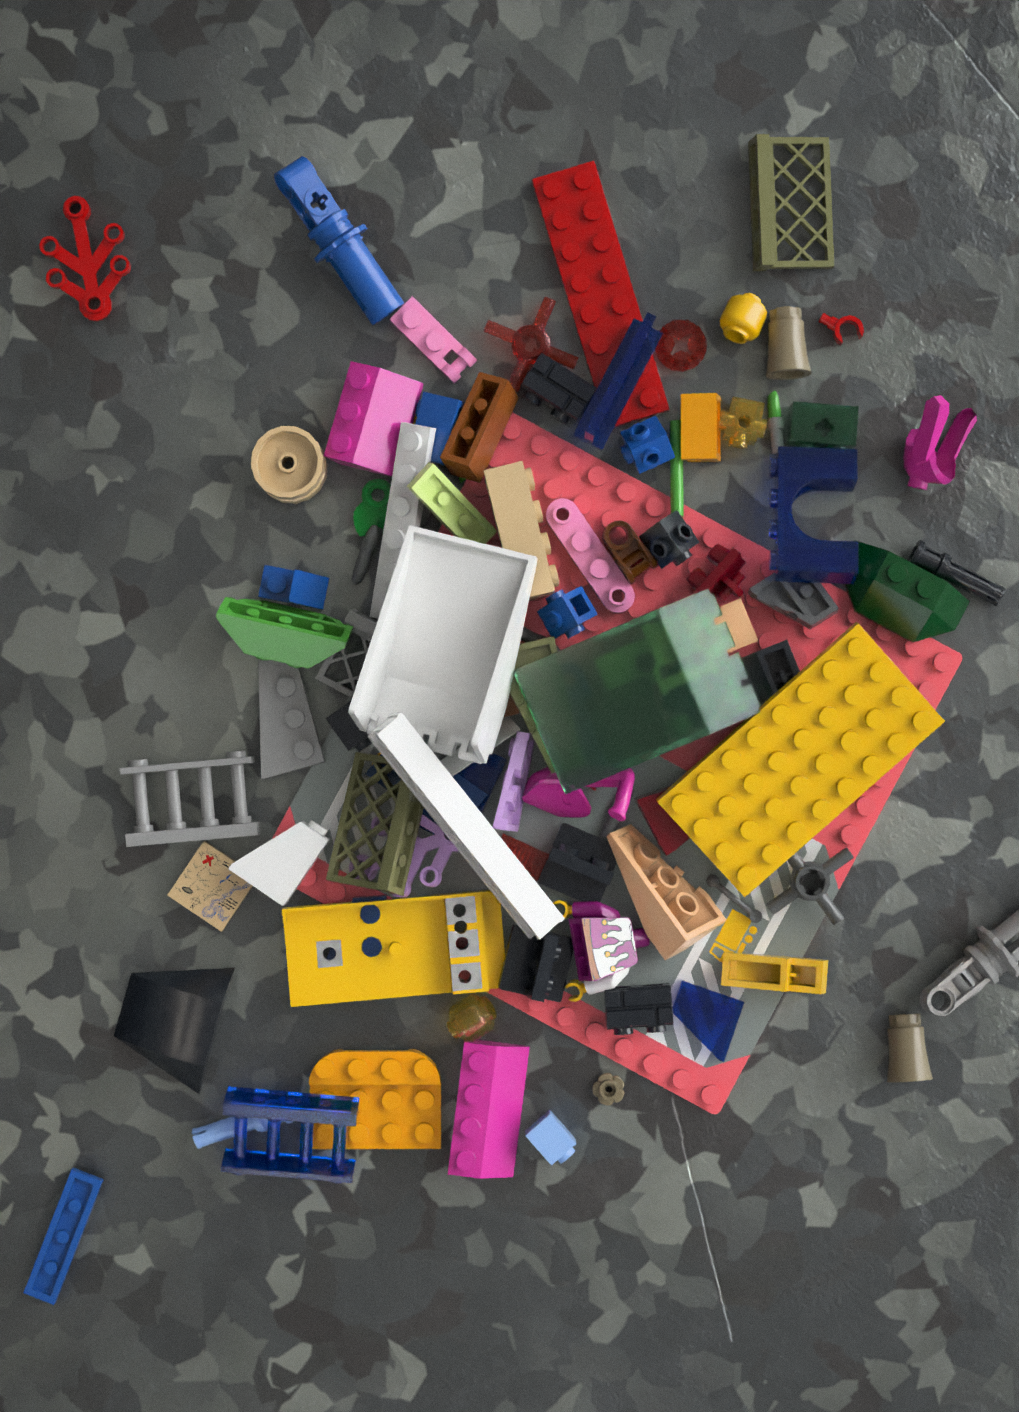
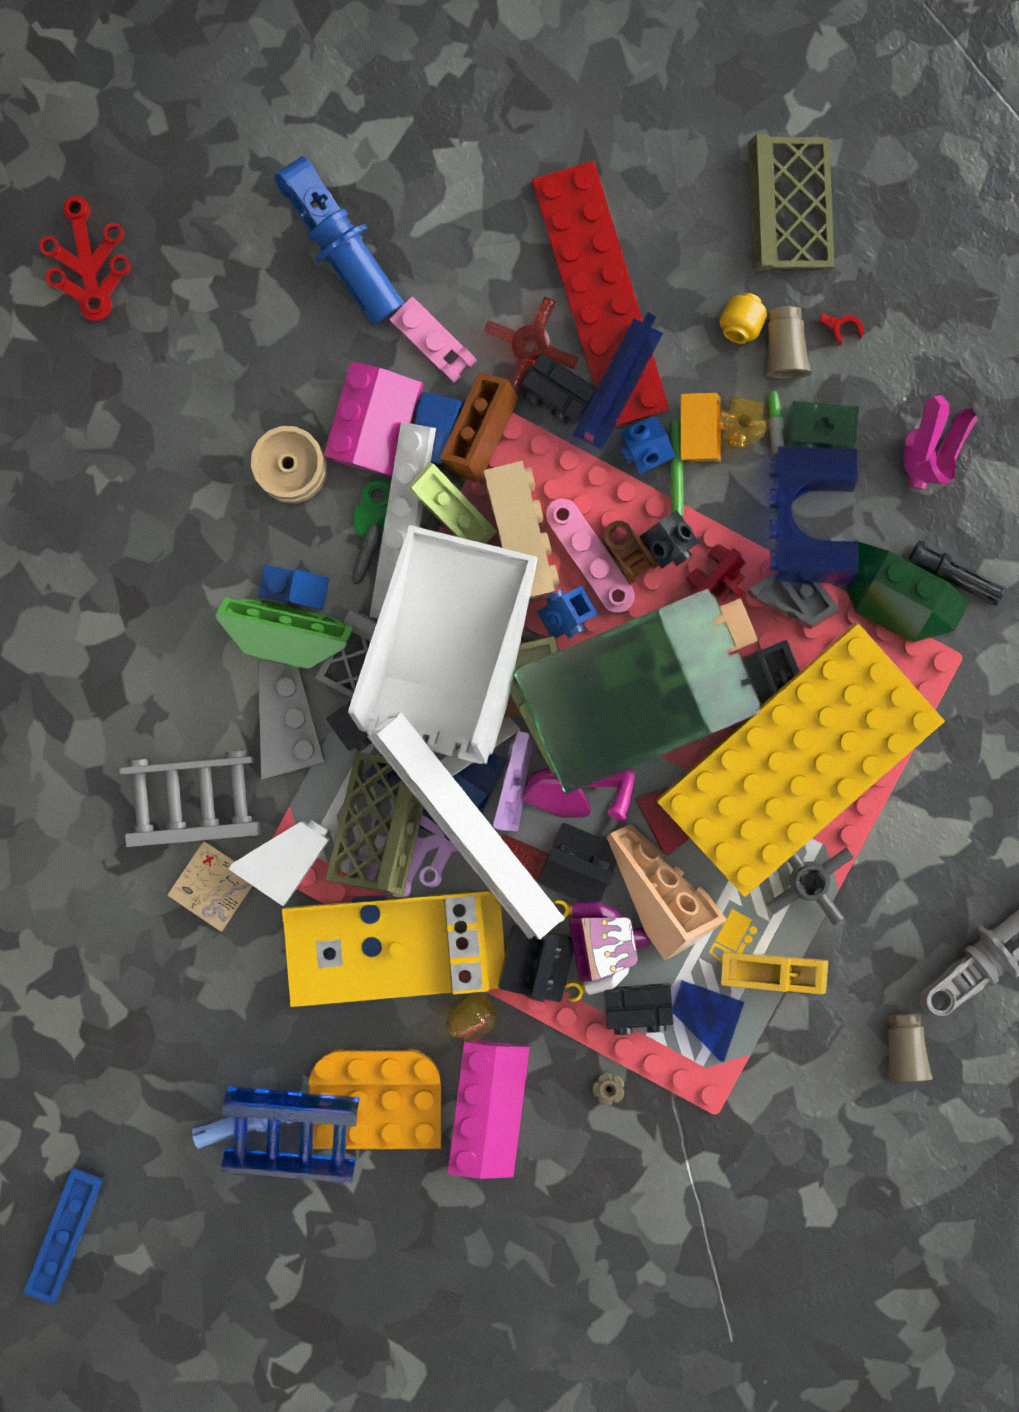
black wedge [114,967,235,1094] -> none
light blue brick [525,1109,576,1166] -> none
clear red gear [655,319,707,372] -> none
dark grey hinge [706,874,762,923] -> none

